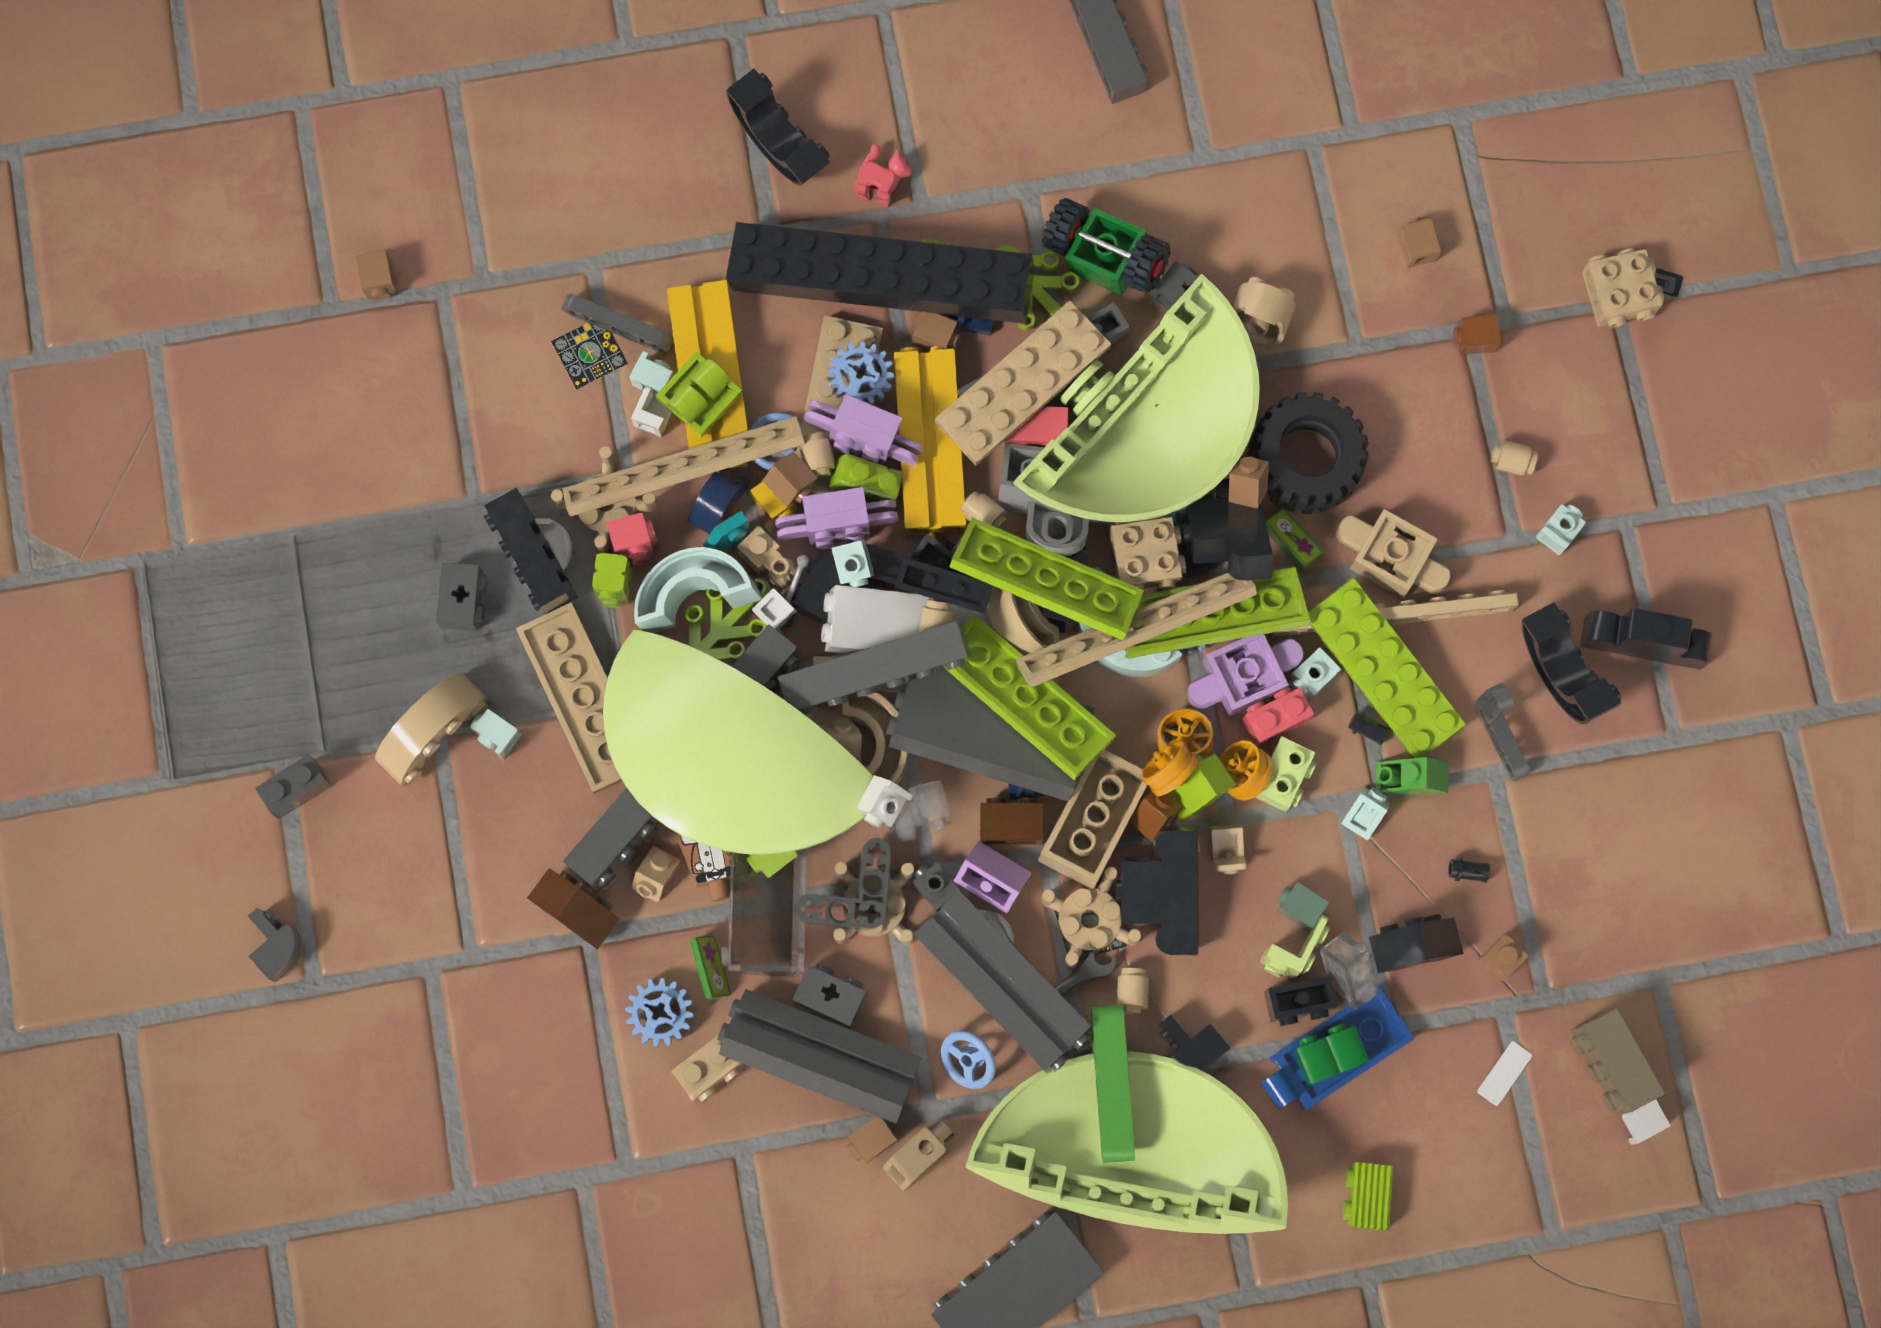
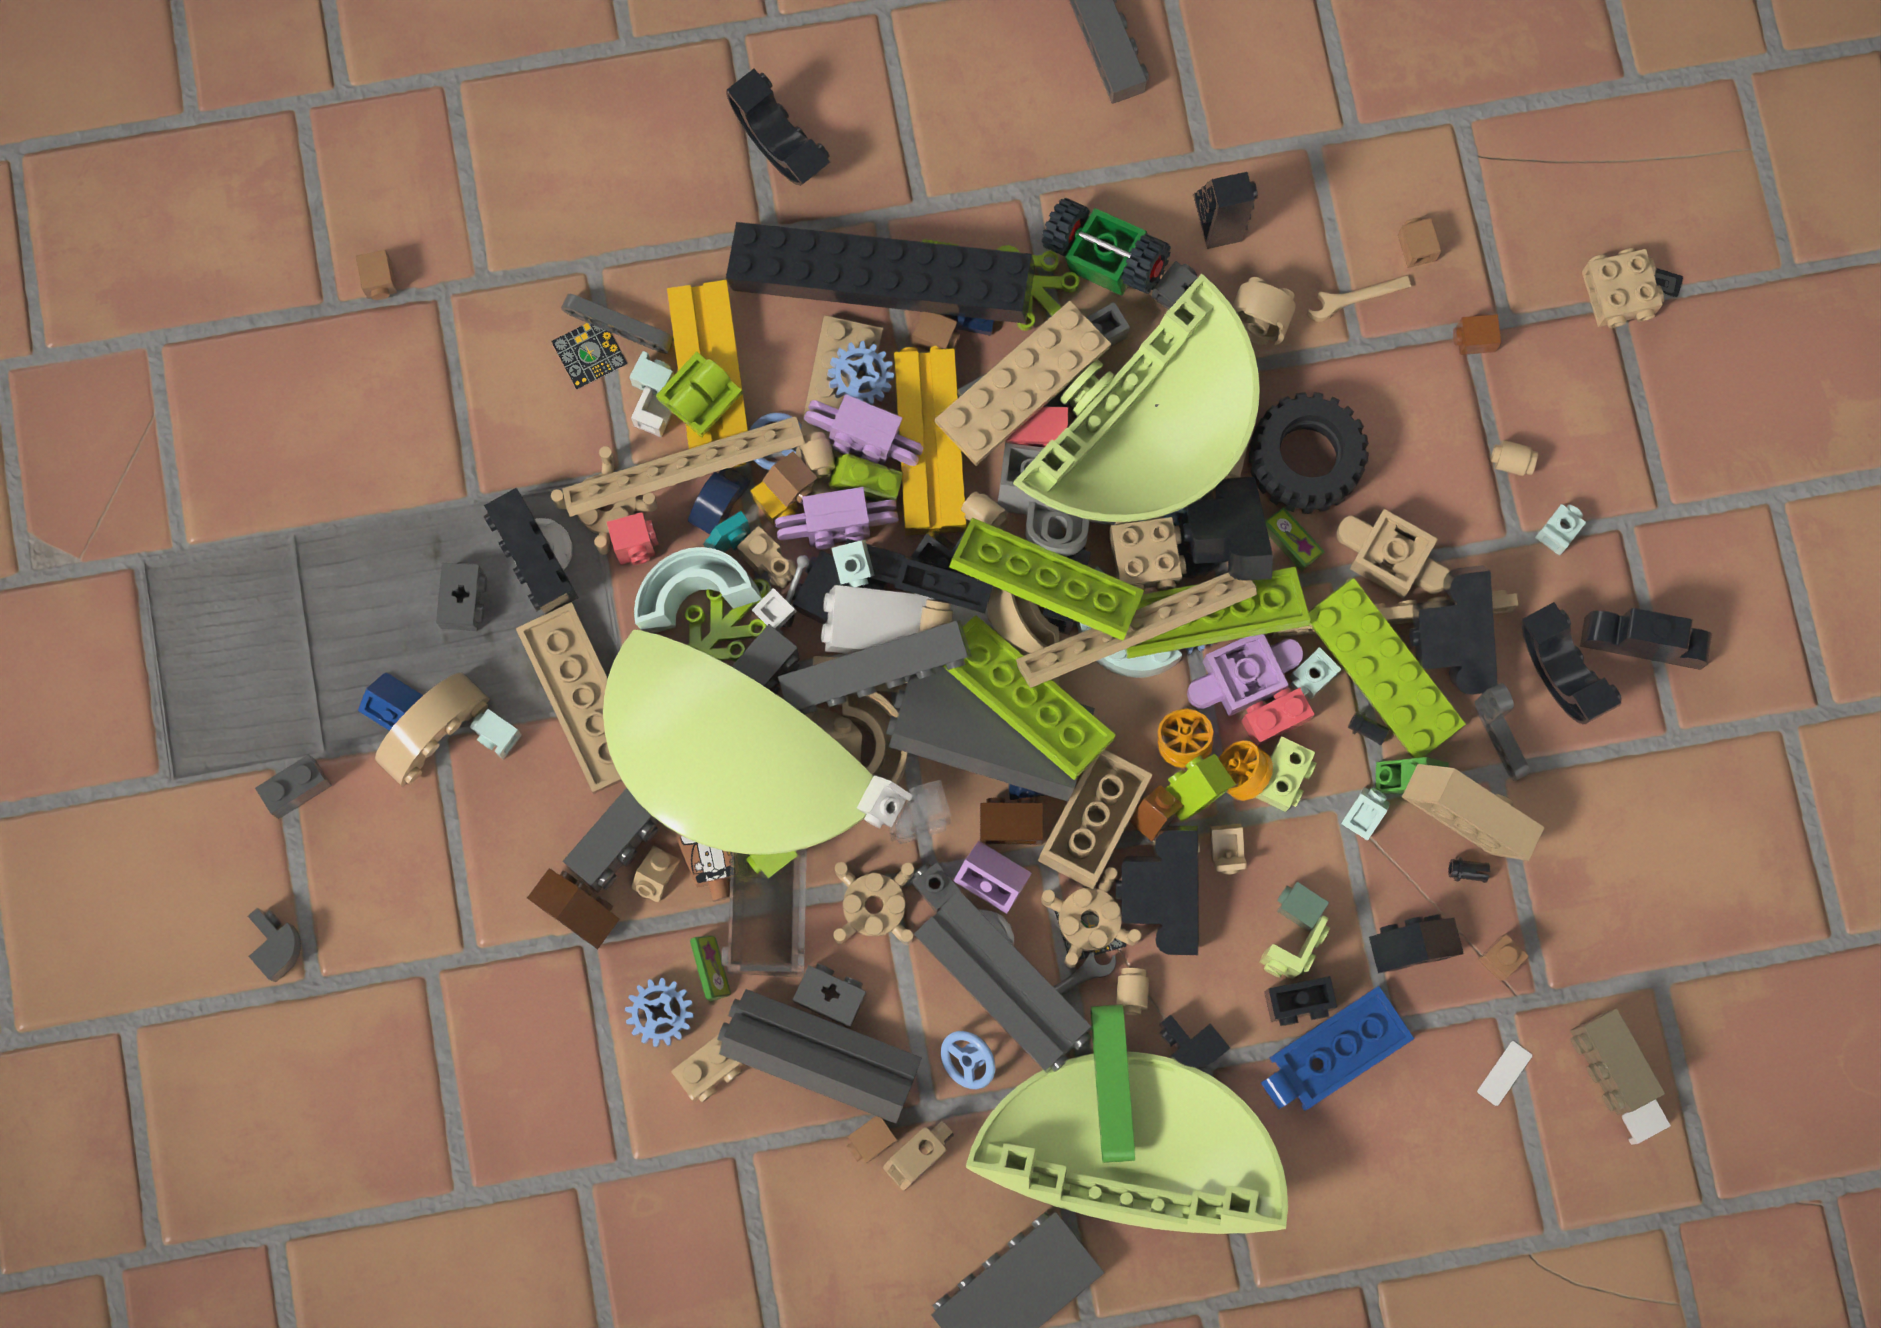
lime brick [592,553,633,608] -> none
dark grey beam [794,838,891,930] -> none
coral animal [854,144,912,207] -> none
light orange wheel [1140,741,1199,796] -> none
medium nougat brick [1229,455,1269,508] -> none
green brick [1293,1023,1370,1086] -> none
clear brick [1320,932,1379,1010] -> none
lime brick [1342,1162,1394,1231] -> none
none -> blue panel [358,673,423,731]
none -> black wedge [1193,172,1258,249]
none -> tan piece [1307,276,1411,322]
none -> tan brick [1402,764,1544,861]
none -> black brick [1409,565,1498,695]

